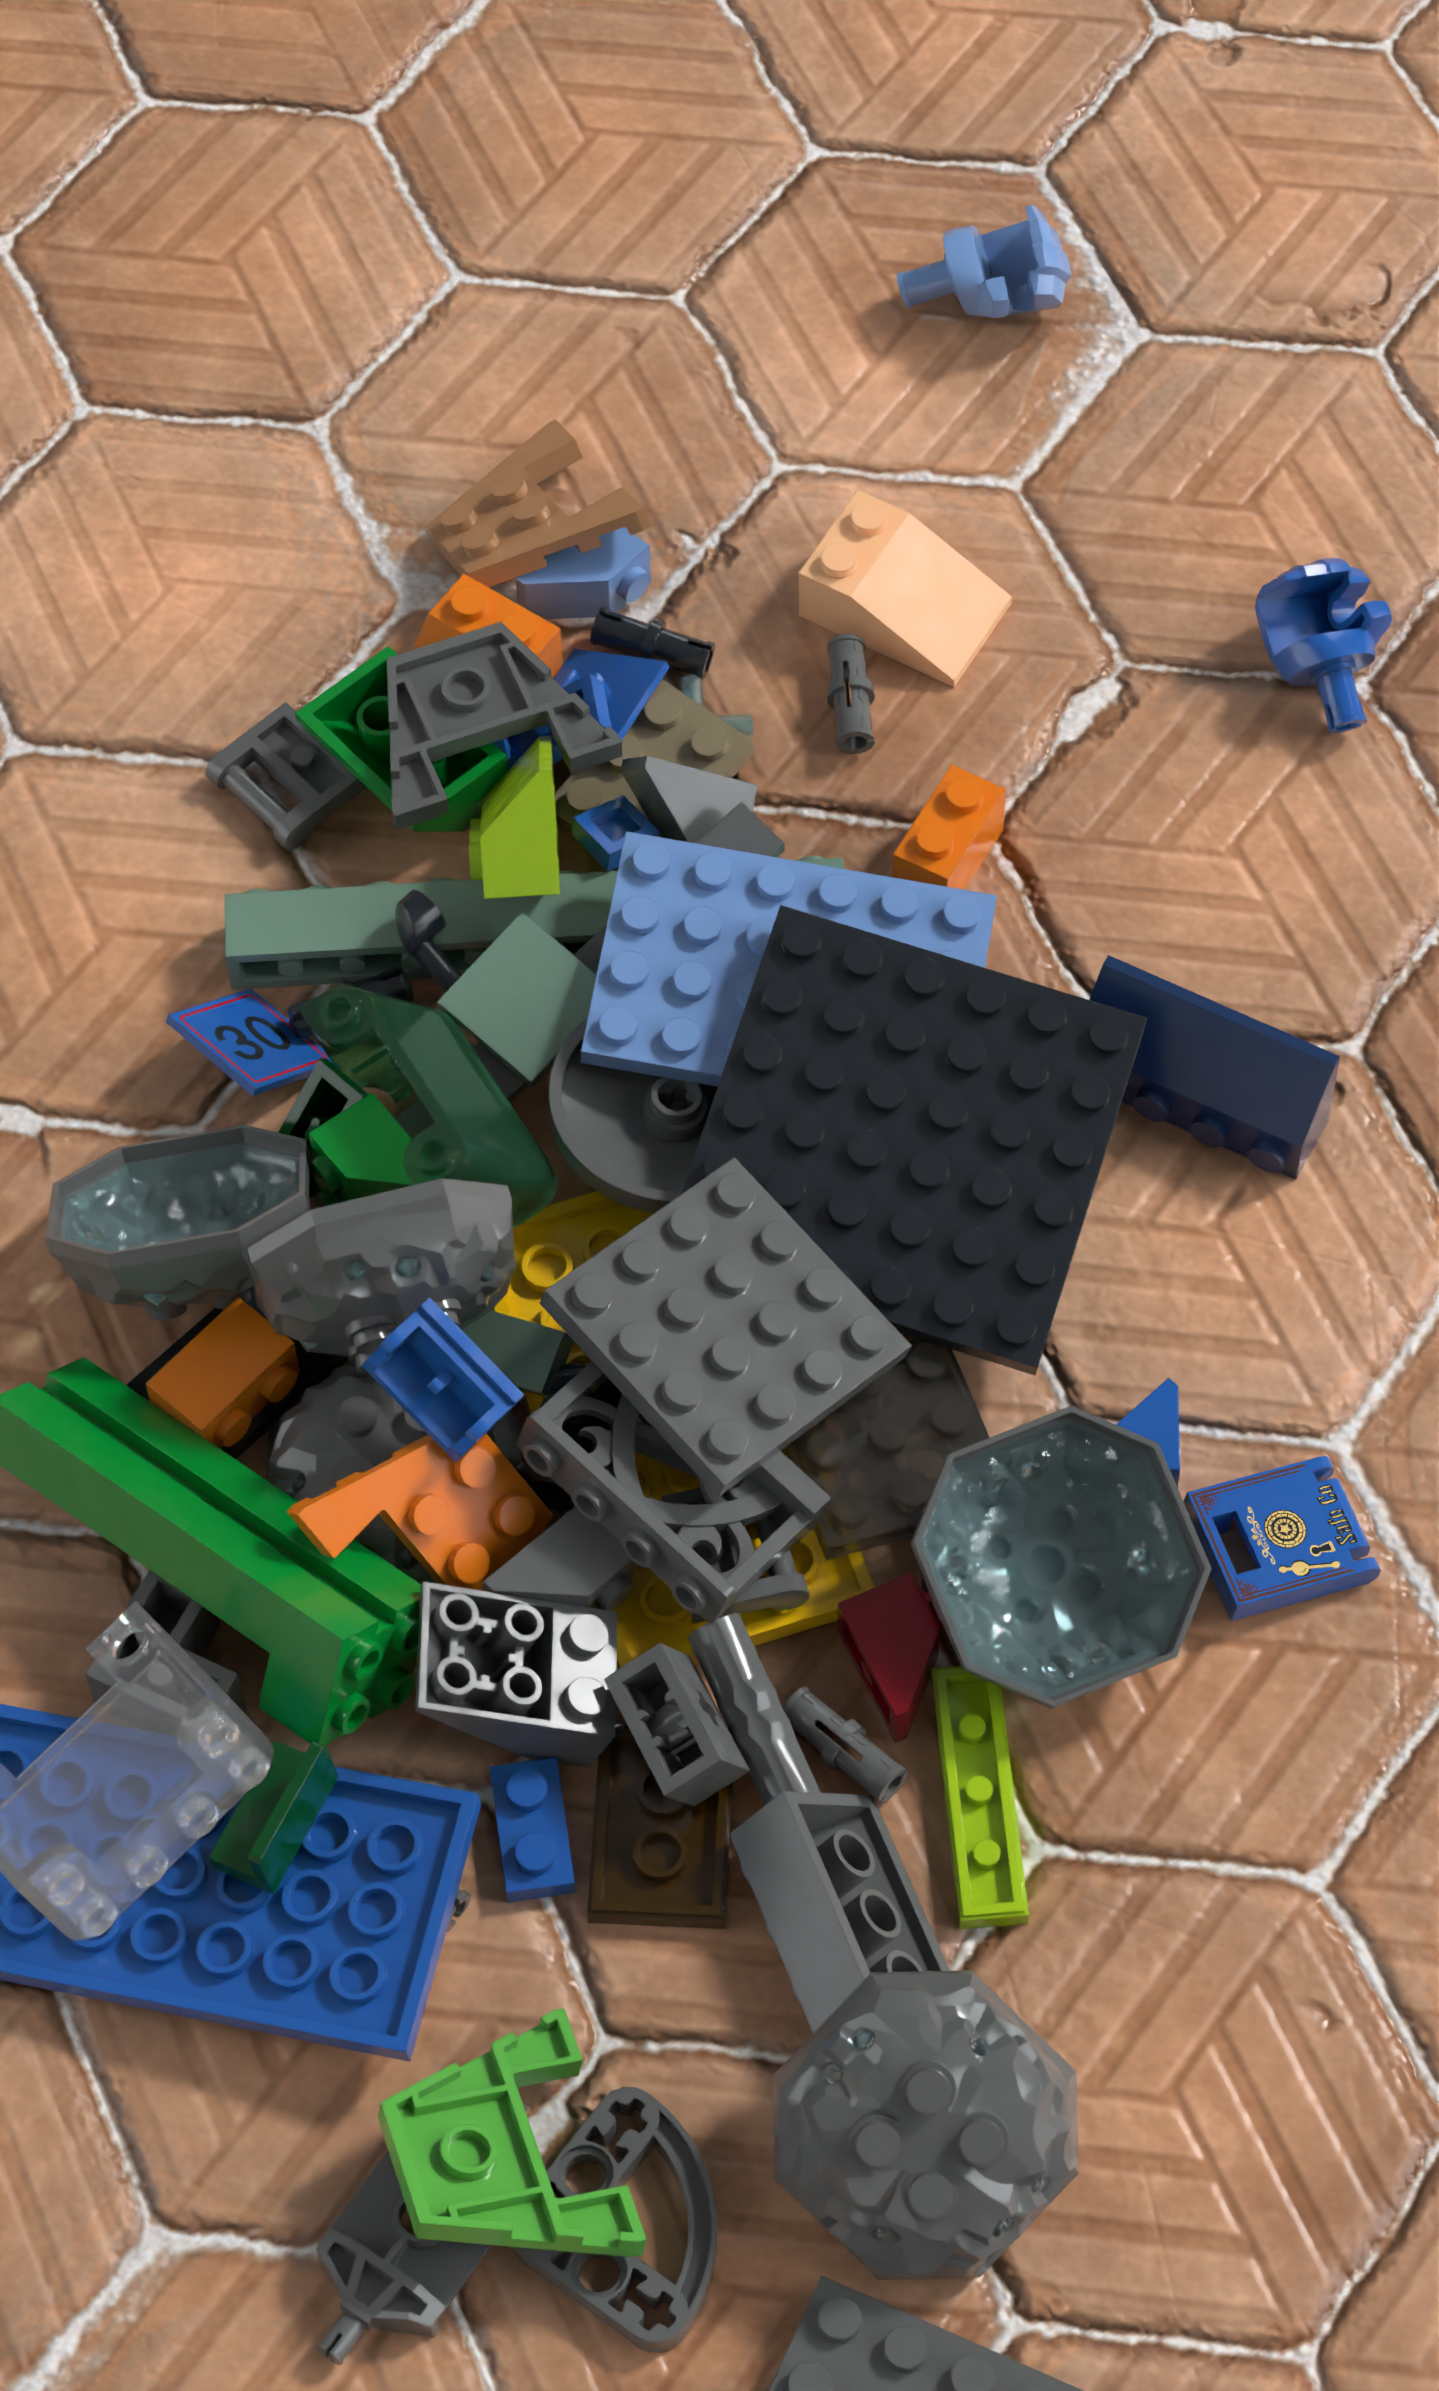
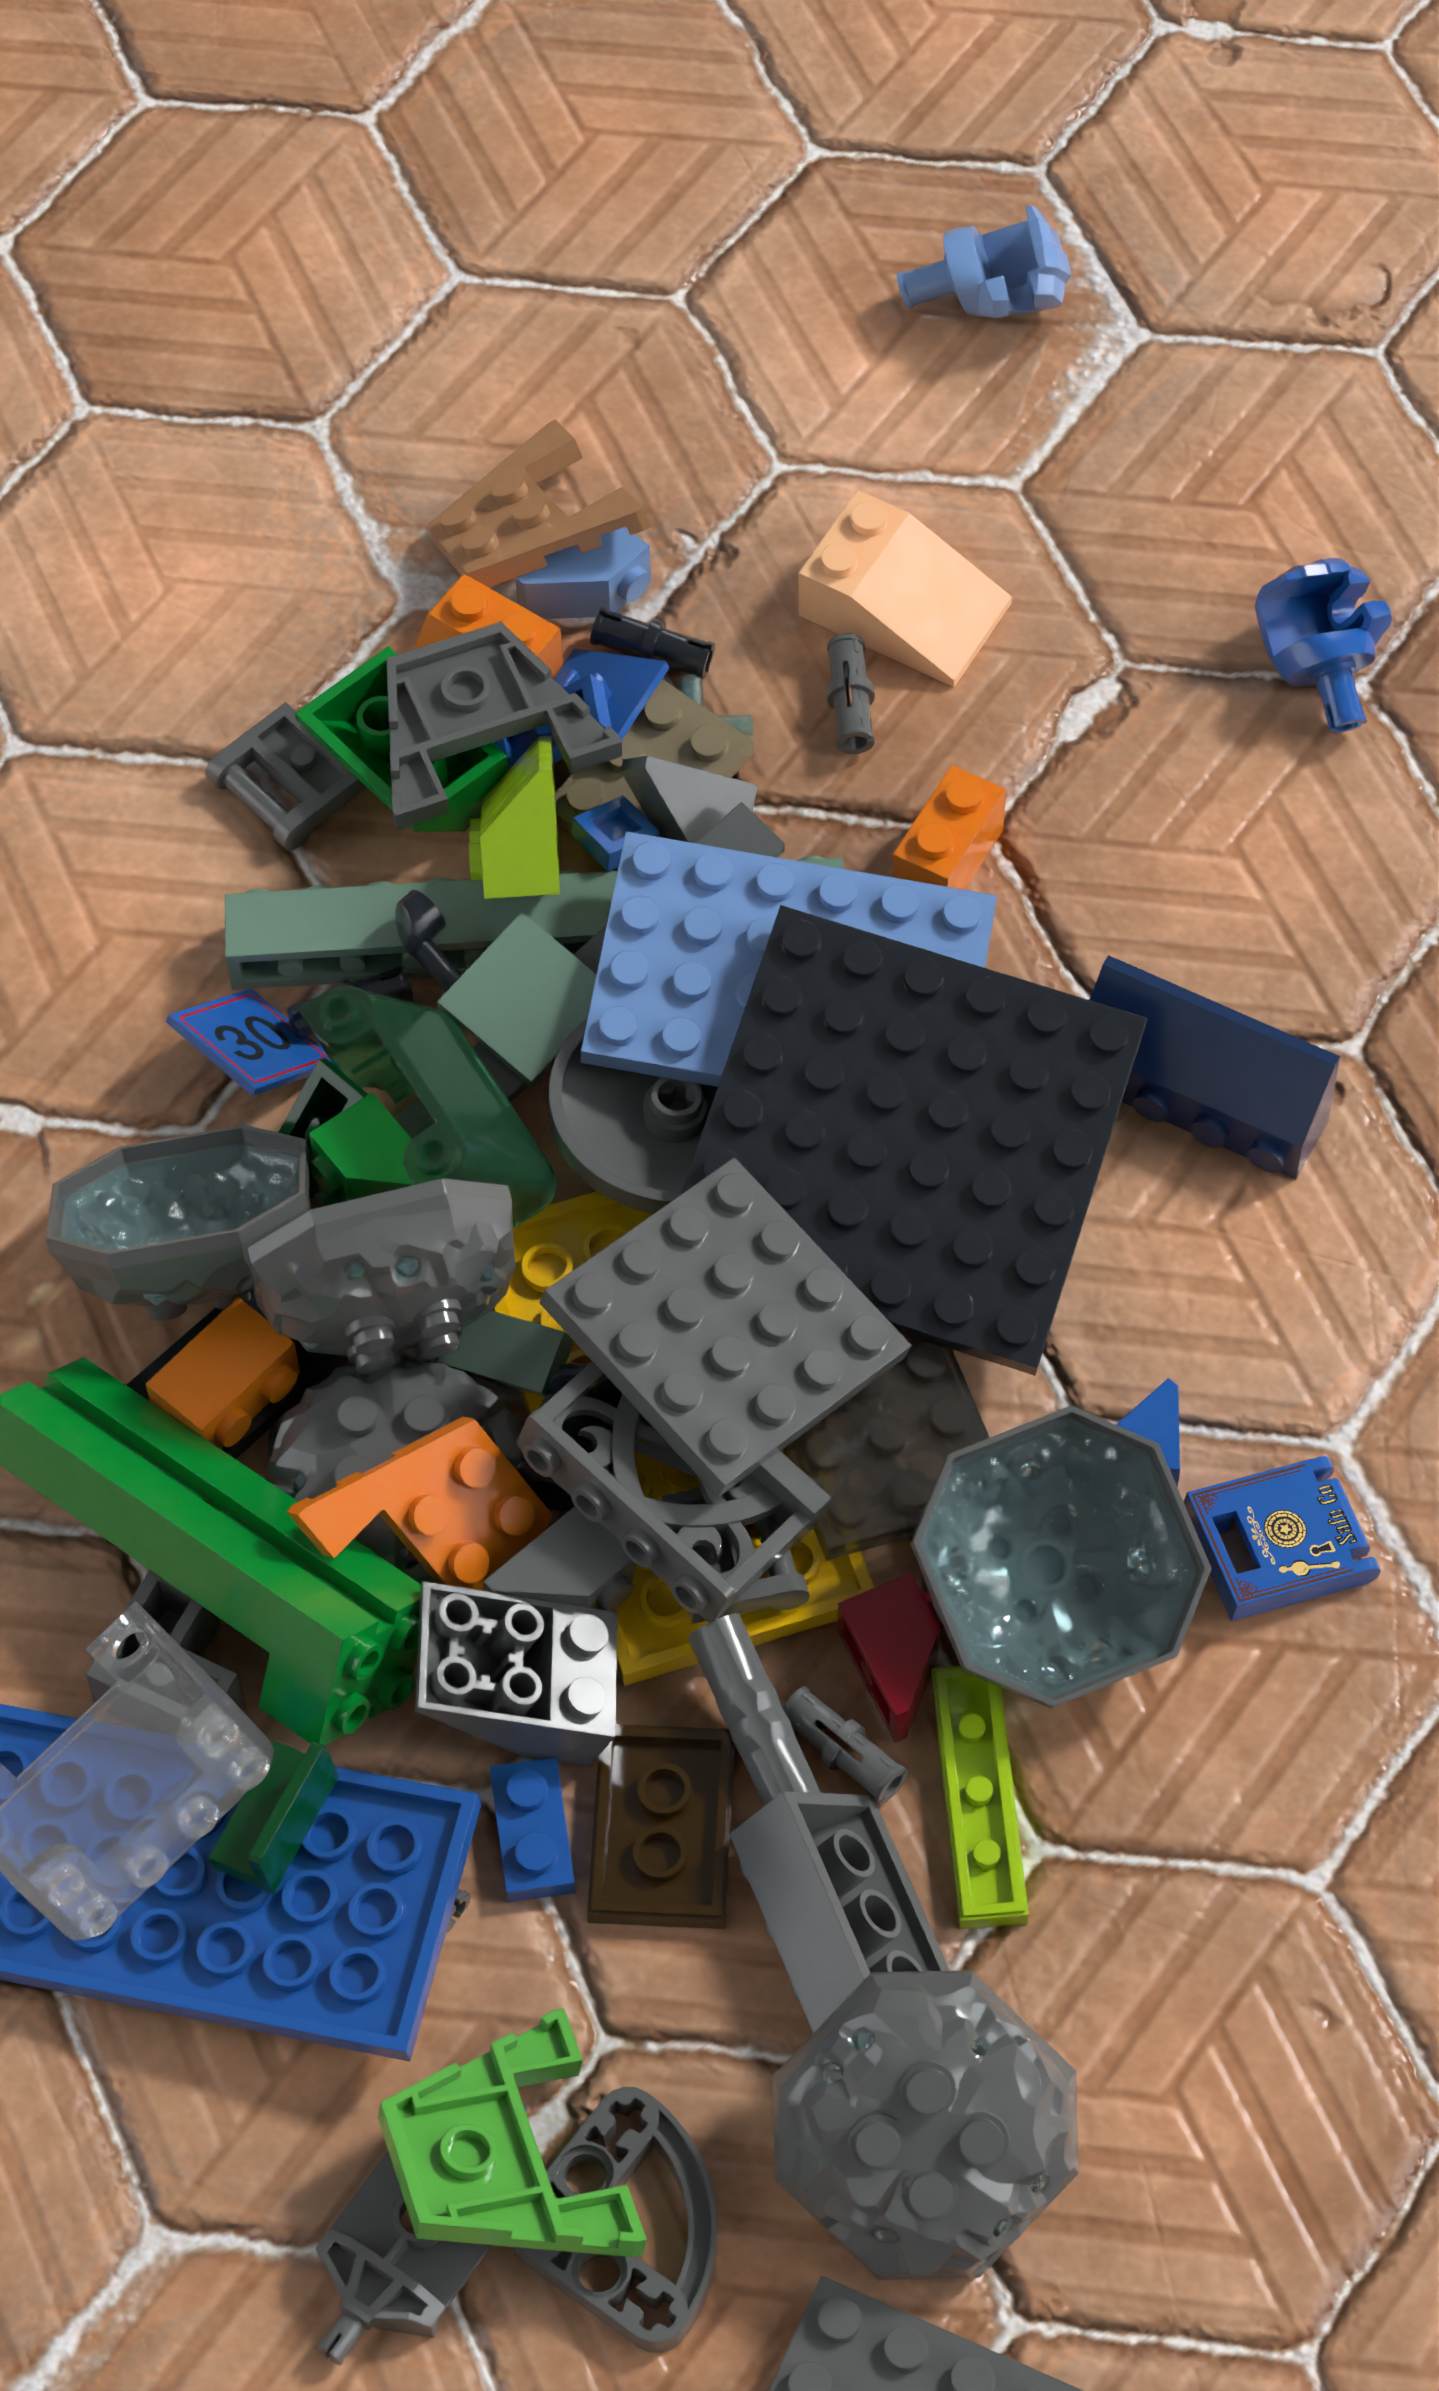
blue hinge [362,1297,524,1462] -> none
dark grey brick [604,1643,750,1806] -> none

